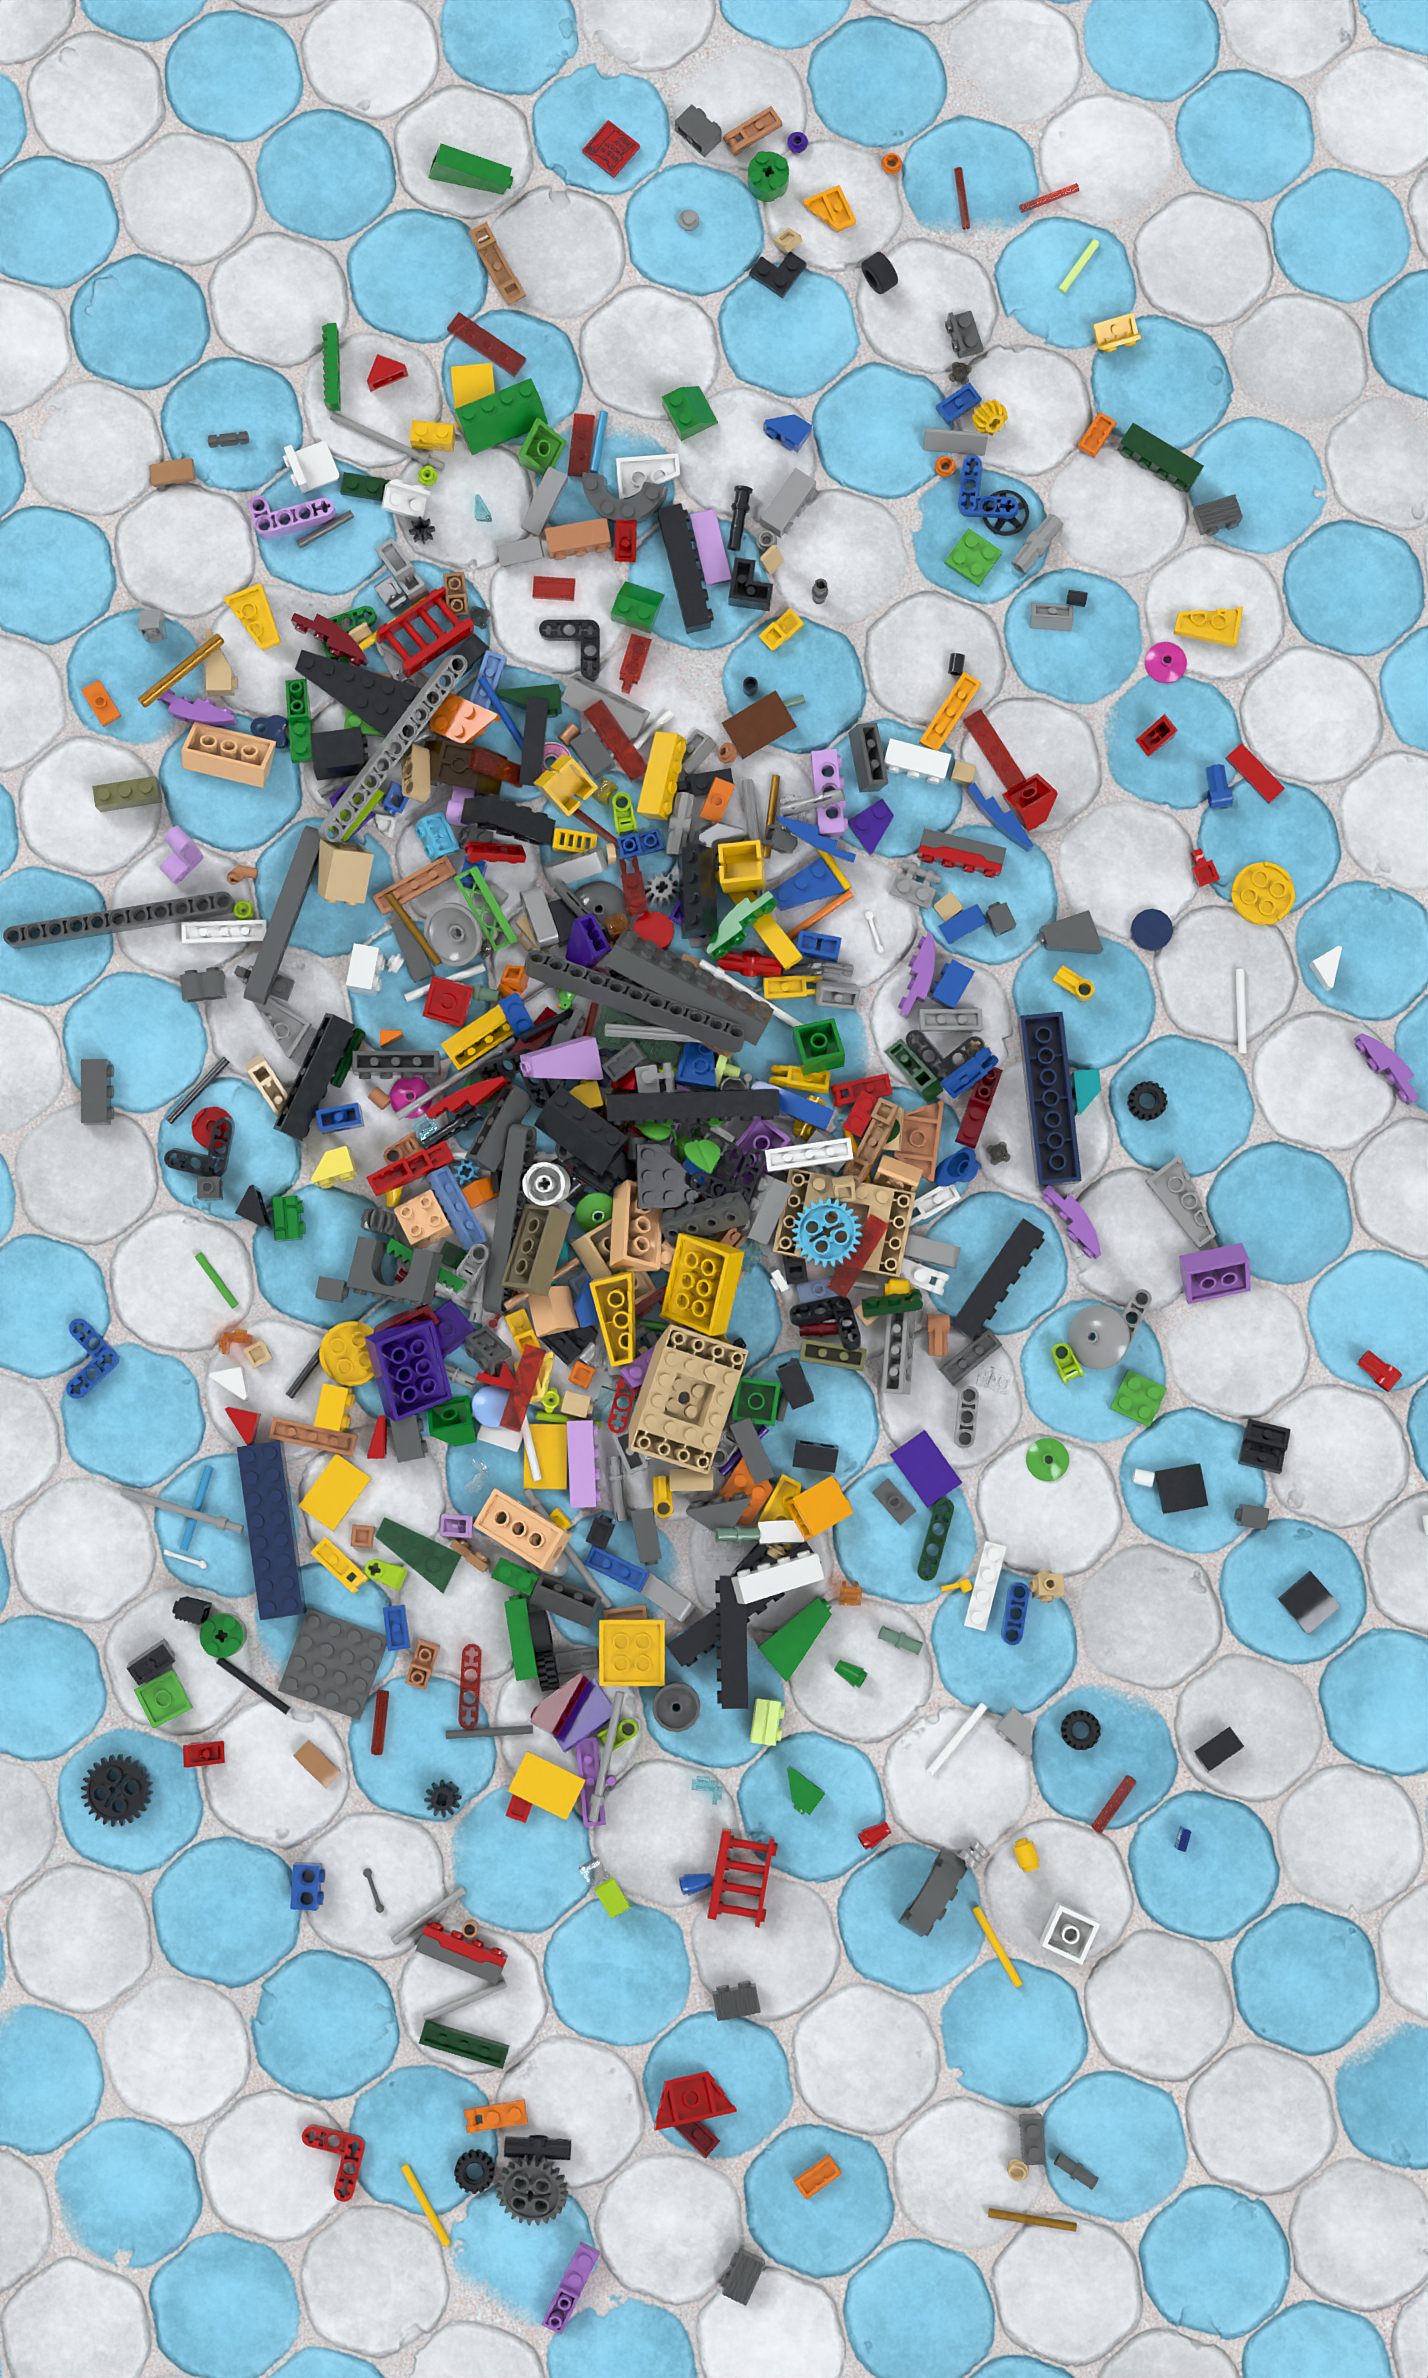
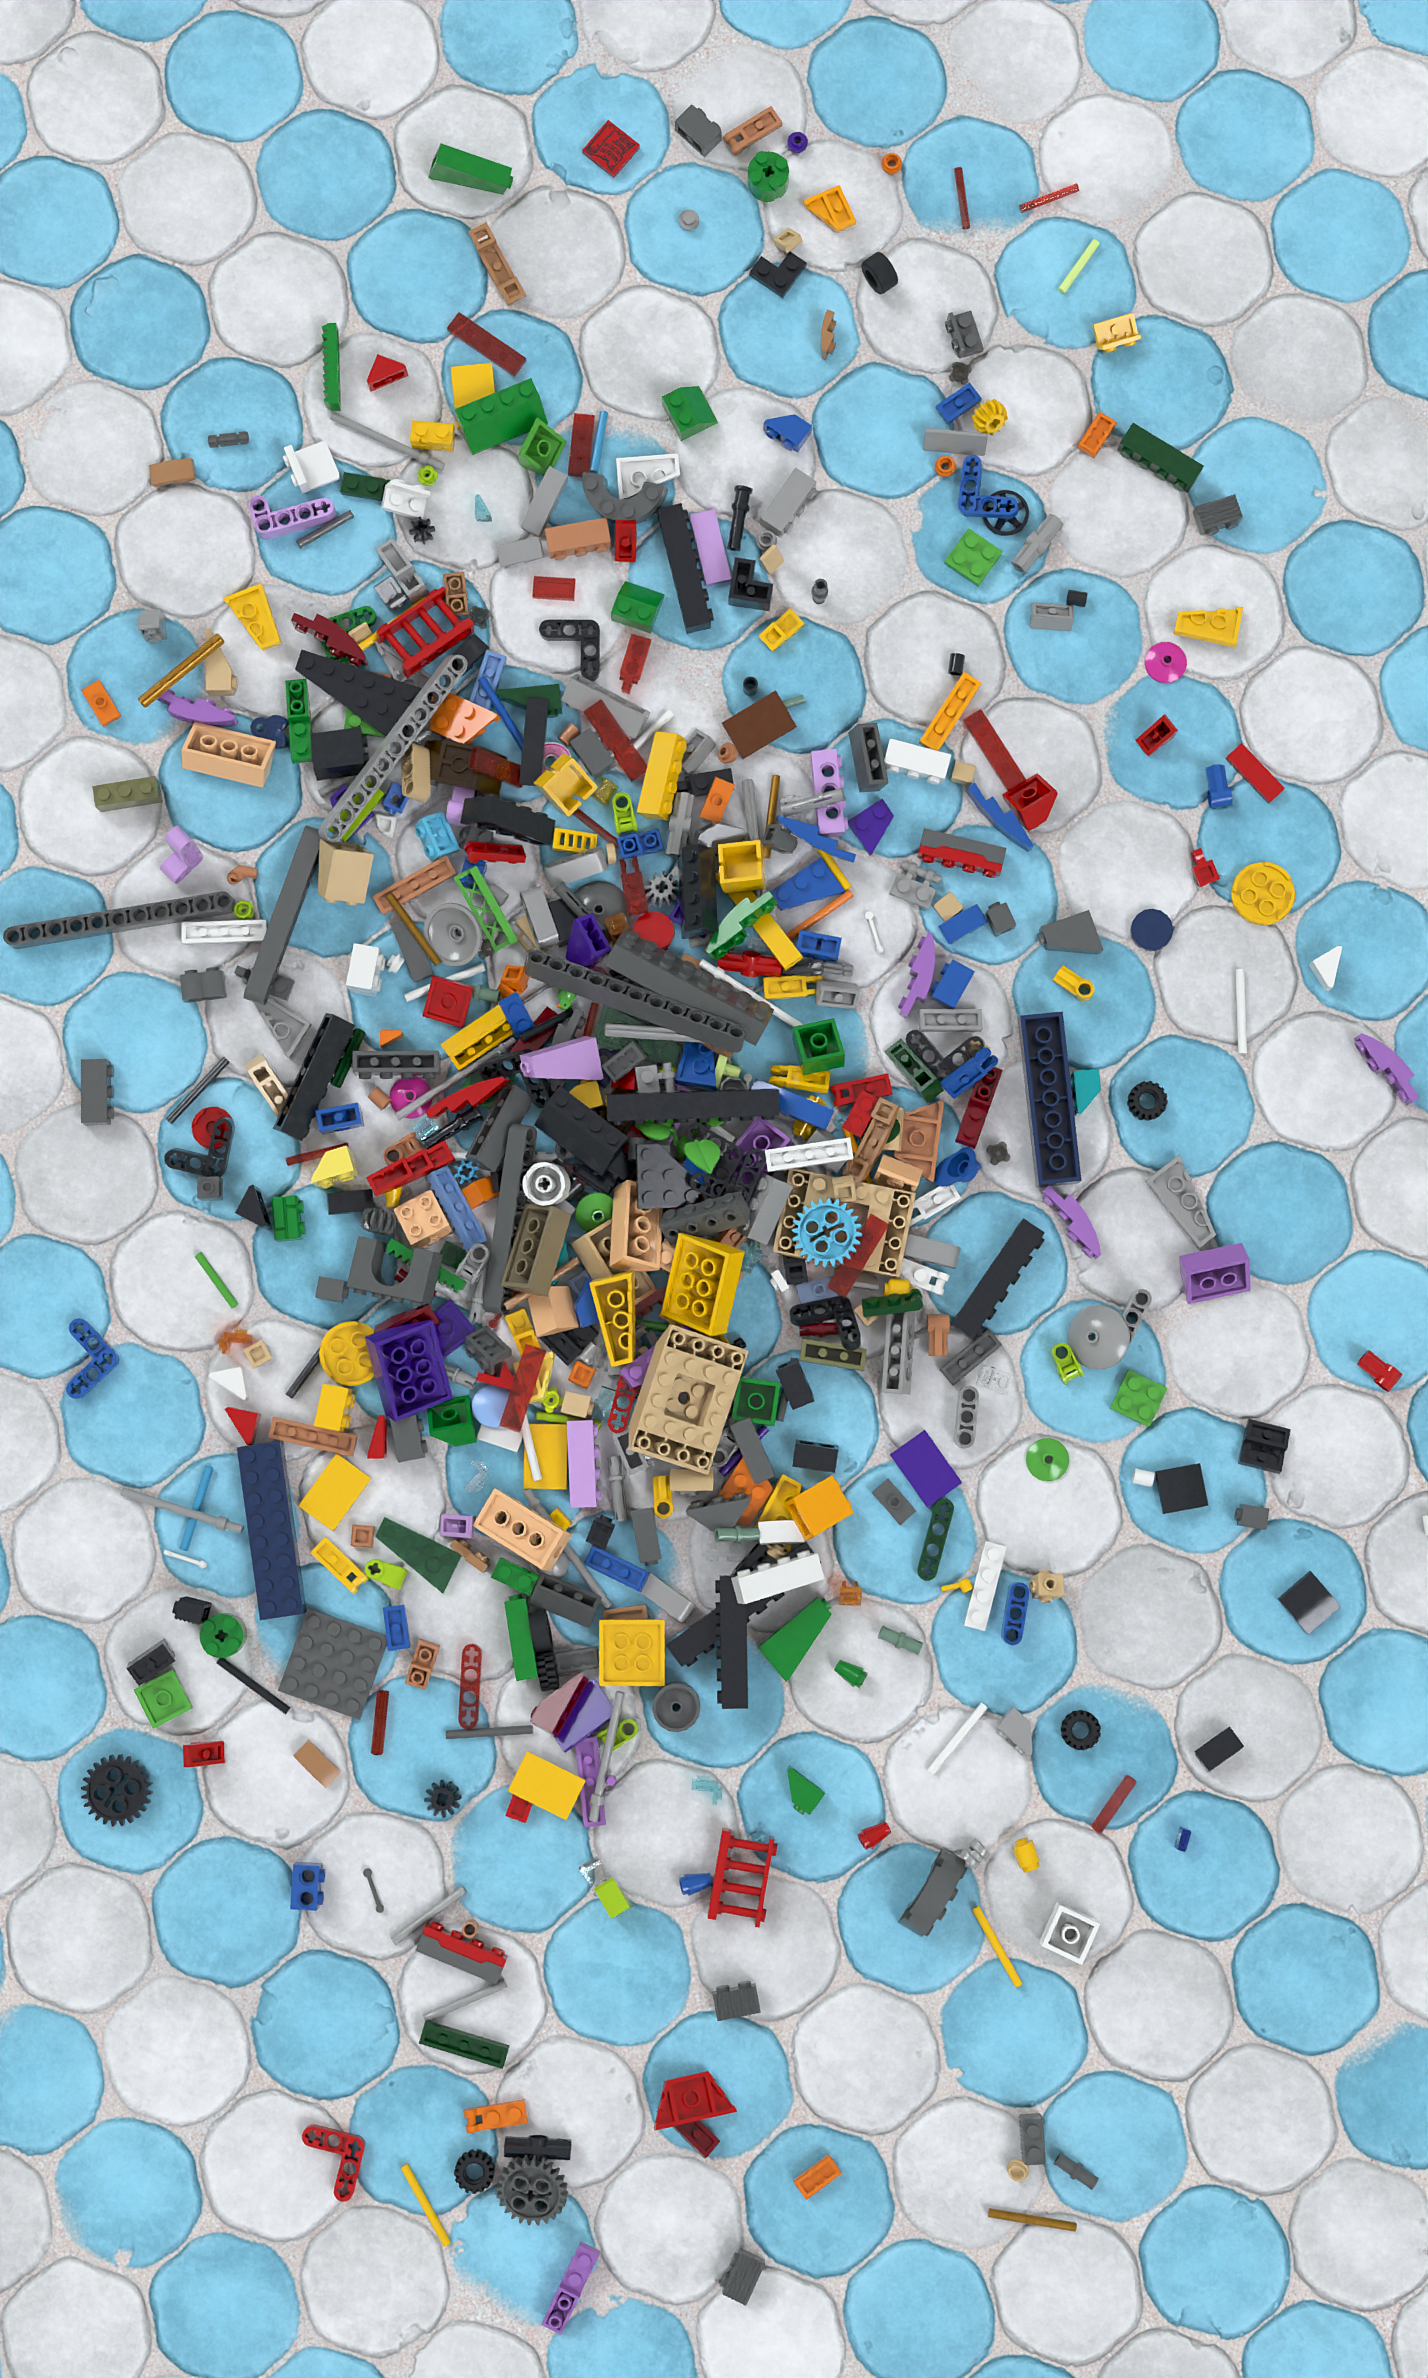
yellowish green brick [750,1697,785,1746] -> none
none -> clear red bar [286,1142,350,1166]
none -> black slope [327,1189,374,1215]
none -> medium nougat slope [820,309,837,360]

